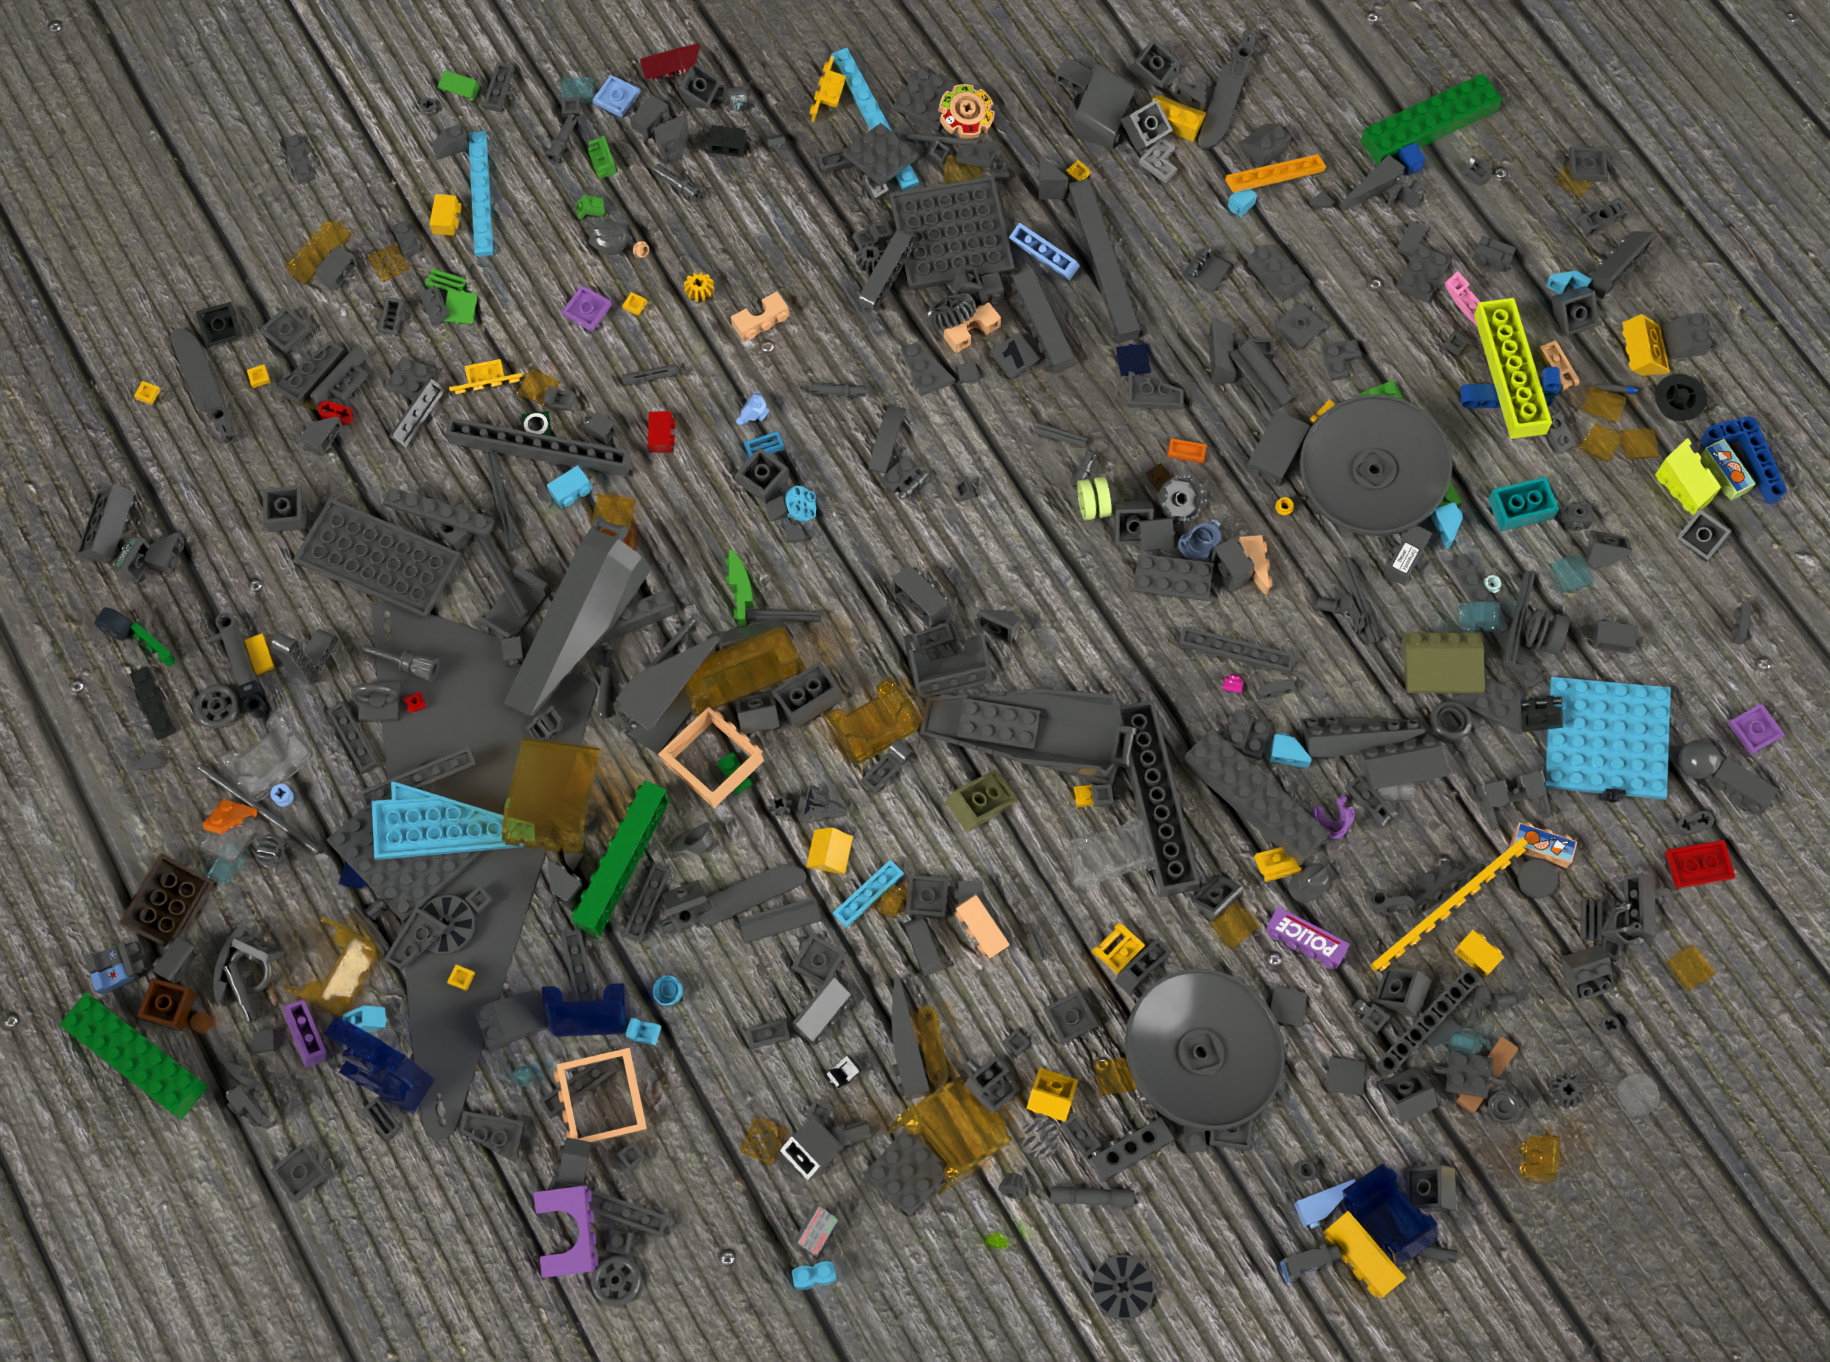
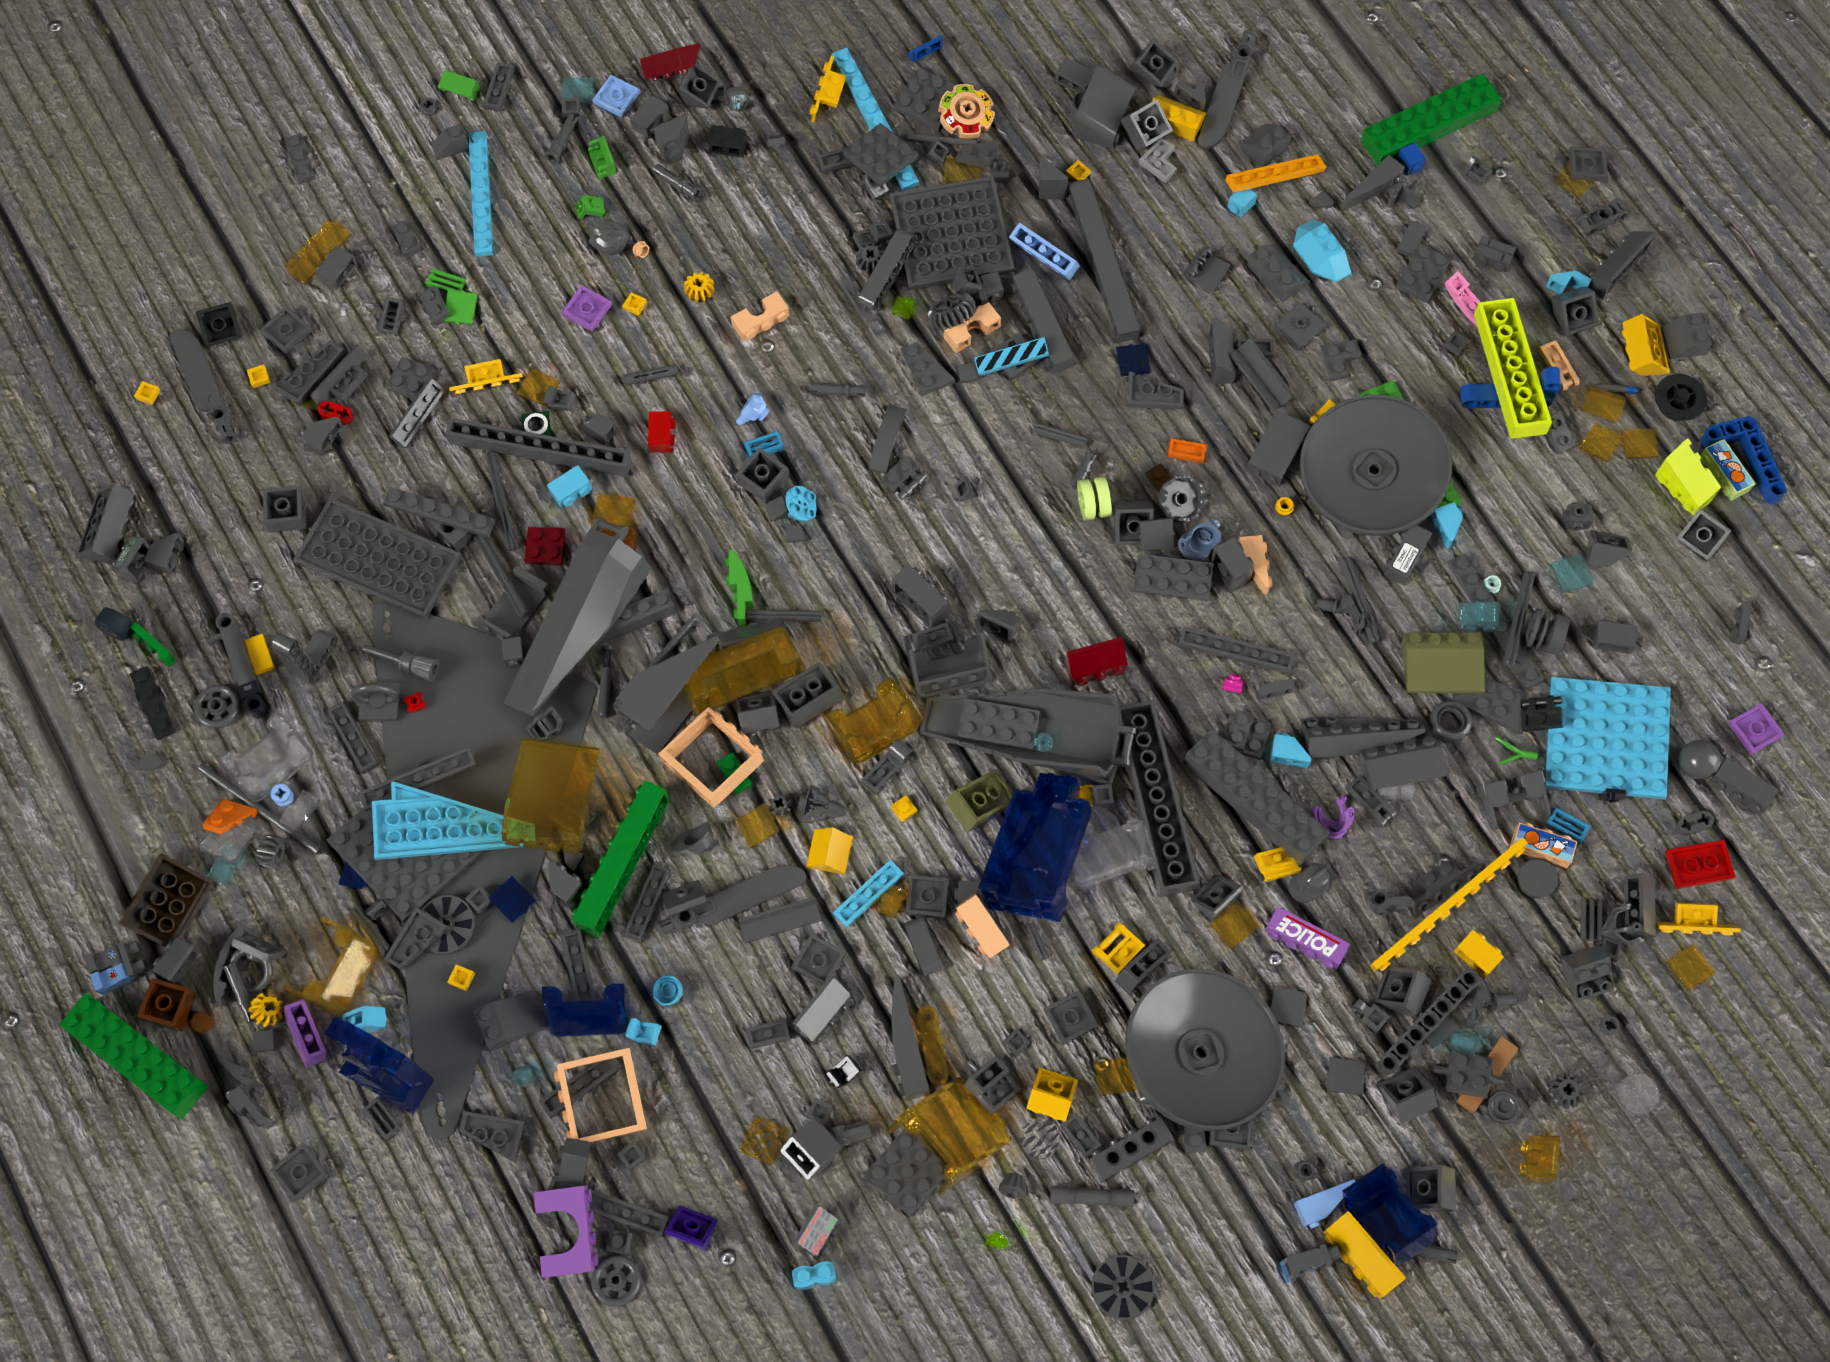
clear yellow window [368,243,409,282] -> none
yellow brick [429,194,461,236] -> none
teal brick [1488,477,1559,532] -> none
none -> yellow gear [248,992,284,1028]
none -> clear slope [279,790,321,831]
none -> clear blue piece [488,876,536,923]
none -> dark red plate [524,527,566,566]
none -> dark purple slope [665,1206,718,1251]
none -> clear yellow piece [737,803,779,848]
none -> yellow plate [890,795,918,823]
none -> clear neon green plate [892,296,915,319]
none -> blue slope [908,35,943,62]
none -> medium azure tile [974,337,1049,376]
none -> clear blue panel [978,773,1092,922]
none -> clear light blue plate [1034,733,1053,752]
none -> dark red slope [1065,637,1128,686]
none -> medium azure wedge [1293,219,1351,283]
none -> bright green plant [1495,736,1538,765]
none -> dark azure tile [1545,807,1591,844]
none -> yellow bracket [1656,902,1741,935]

